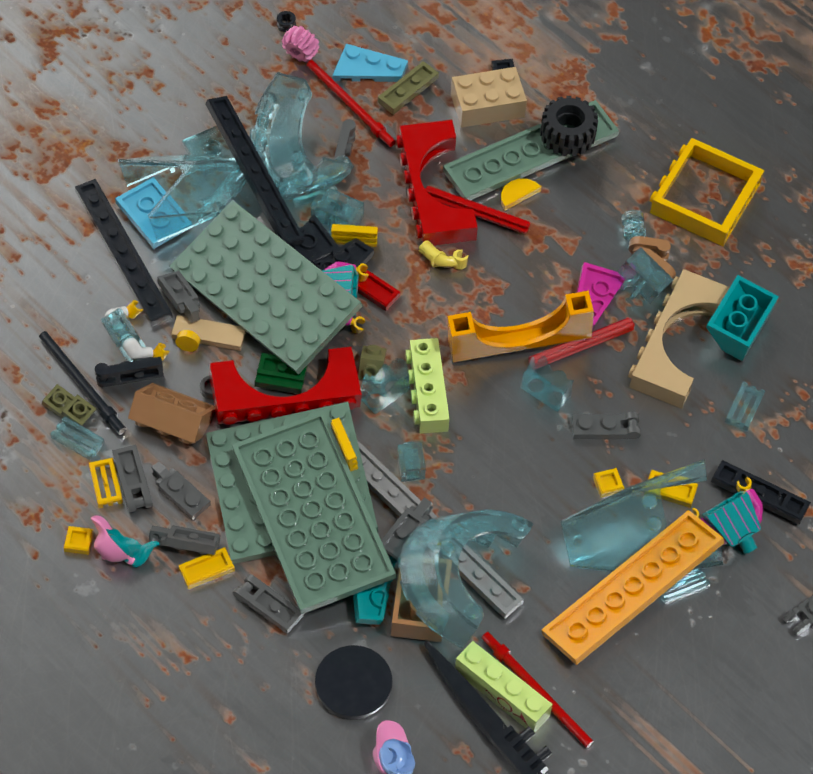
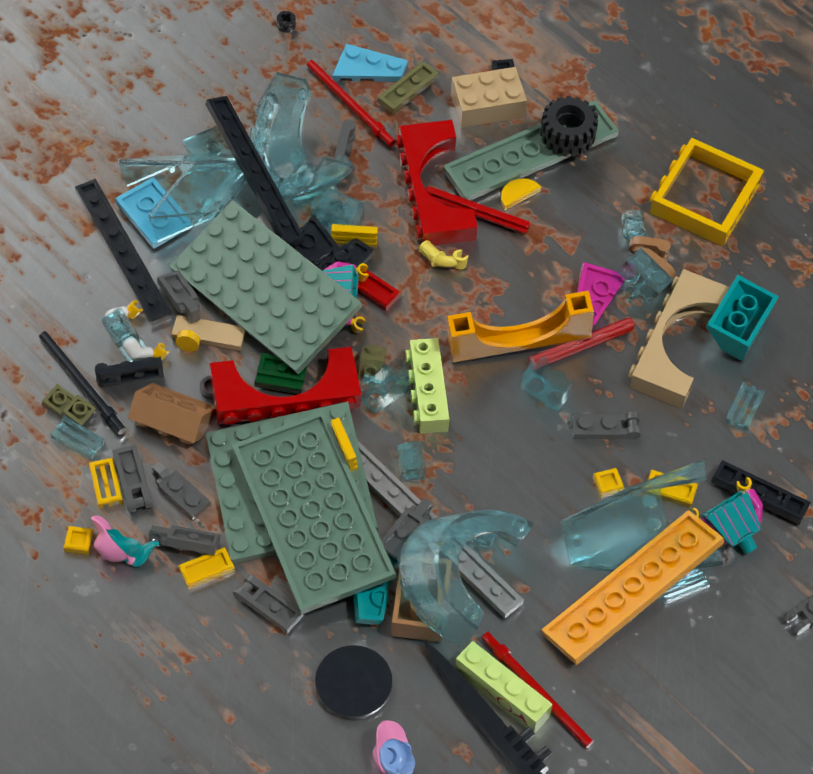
bright pink gear [282,26,319,62] -> none

